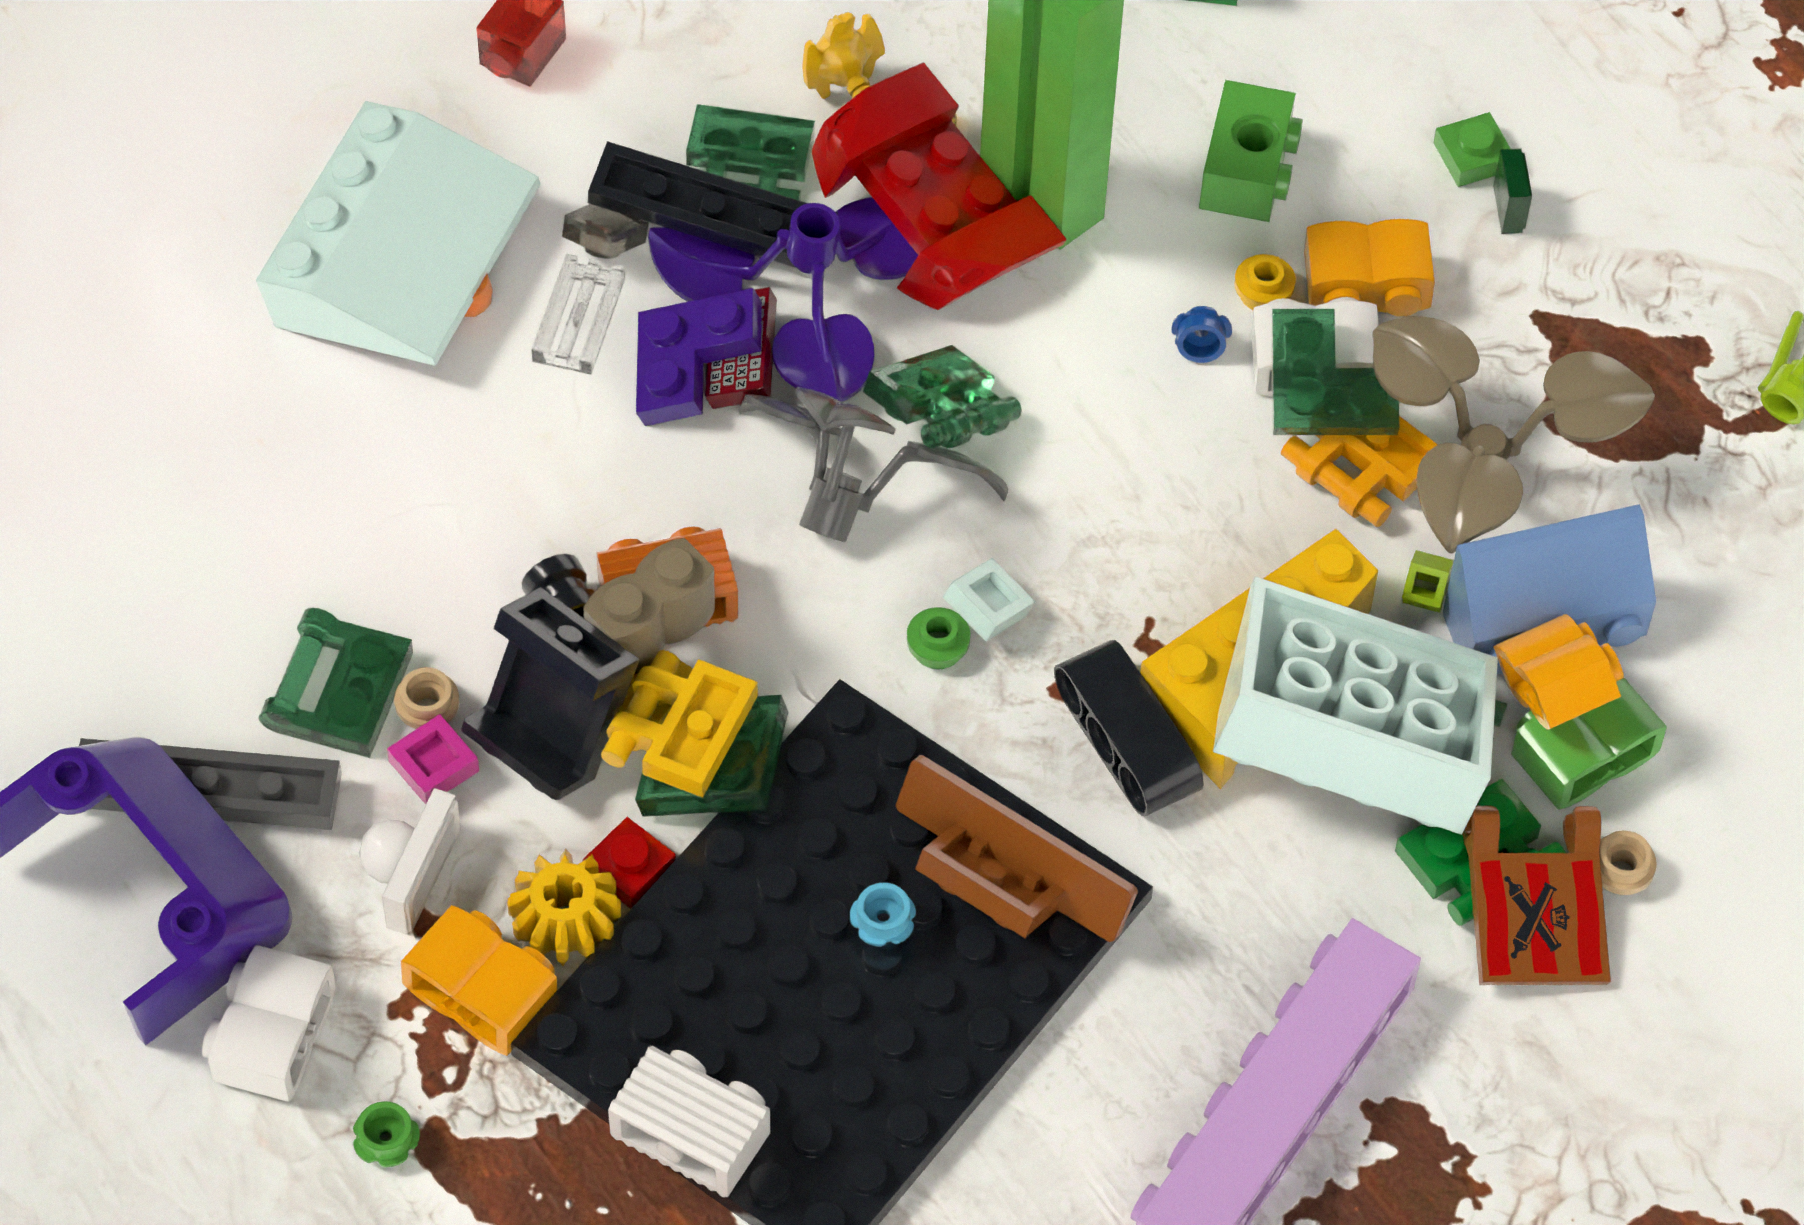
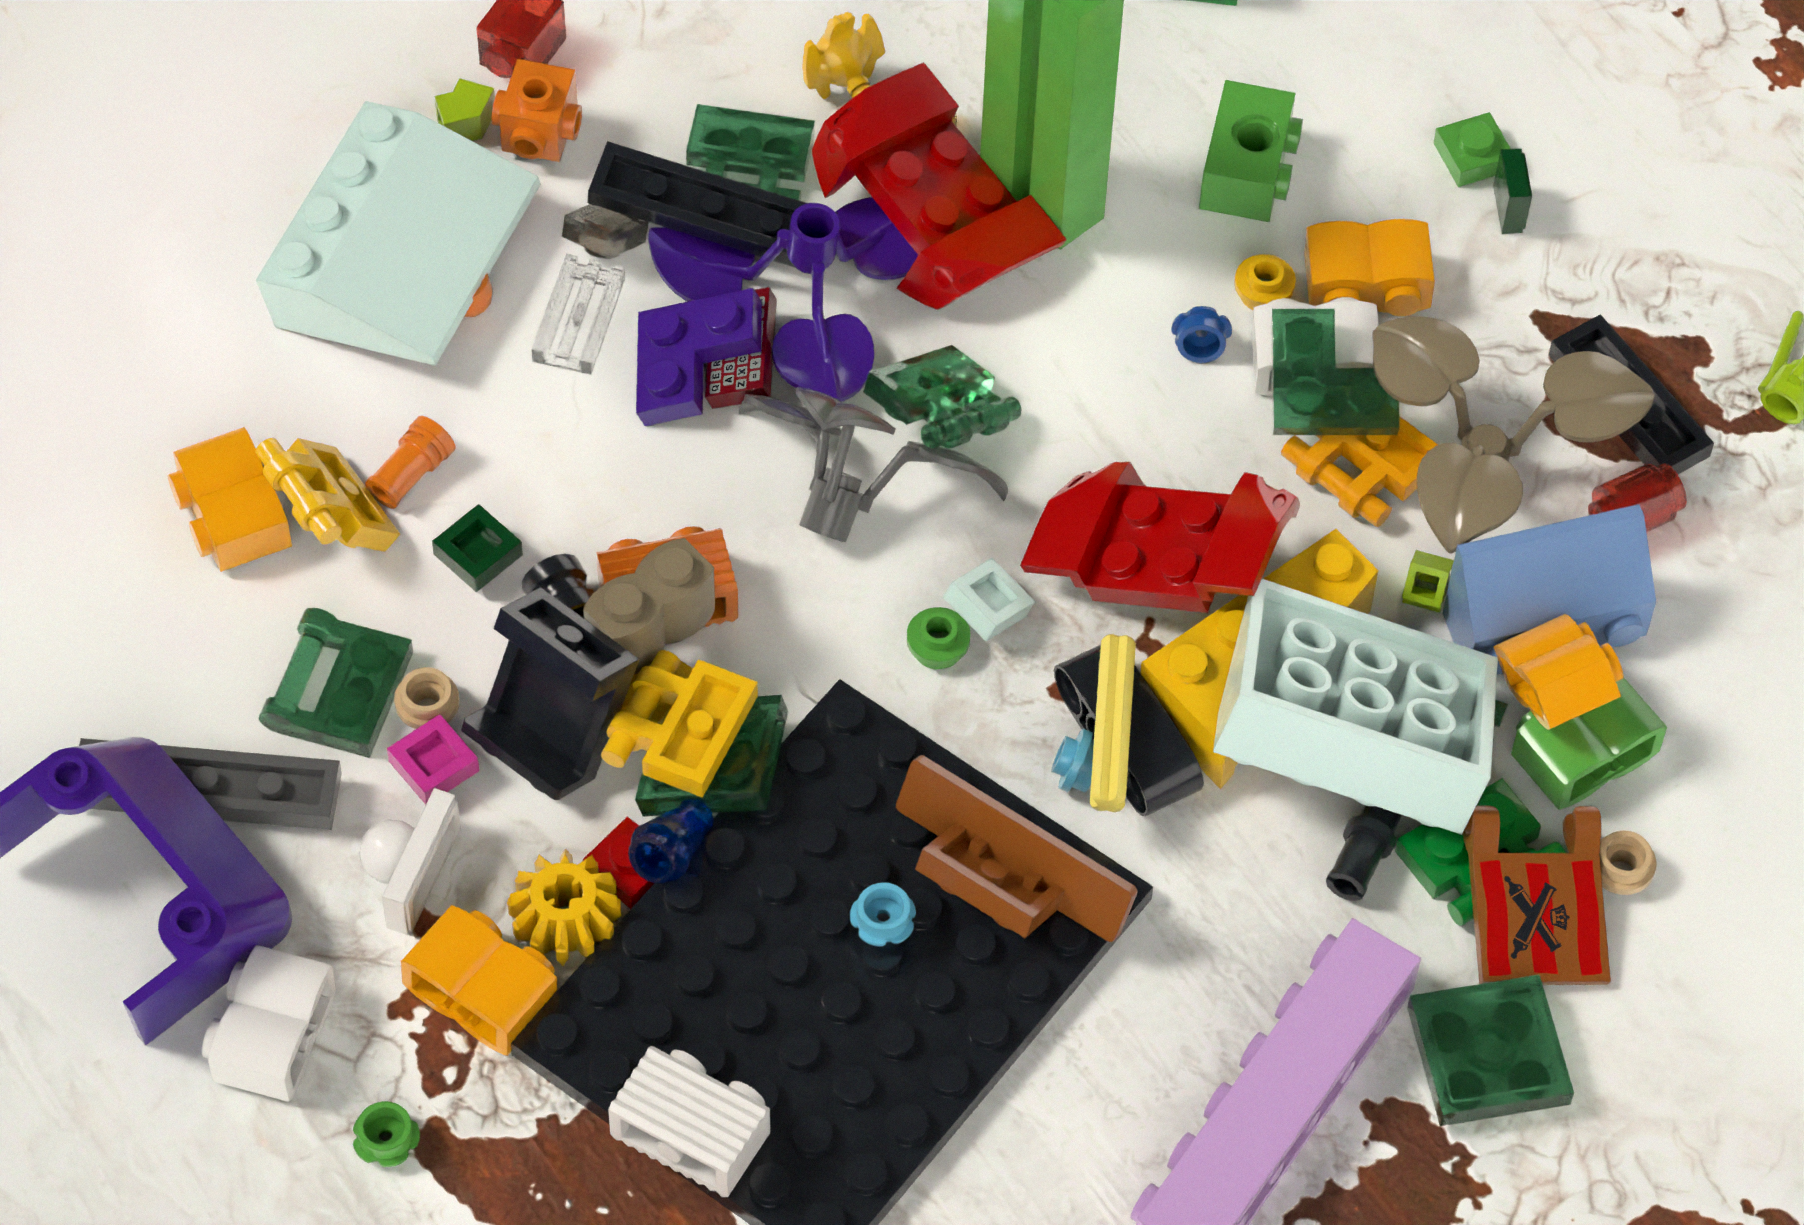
none -> light orange brick [168,427,292,572]
none -> yellow plate [255,438,401,552]
none -> orange pin [365,416,456,509]
none -> dark green plate [432,504,523,592]
none -> lime piece [434,78,495,141]
none -> orange brick [492,59,582,162]
none -> clear blue cone [628,798,713,883]
none -> red piece [1020,462,1300,613]
none -> medium azure plate [1051,729,1094,792]
none -> light yellow axle [1090,634,1136,813]
none -> black pin [1326,805,1402,901]
none -> clear green plate [1407,974,1574,1126]
none -> black plate [1548,314,1714,484]
none -> clear red brick [1588,463,1687,533]

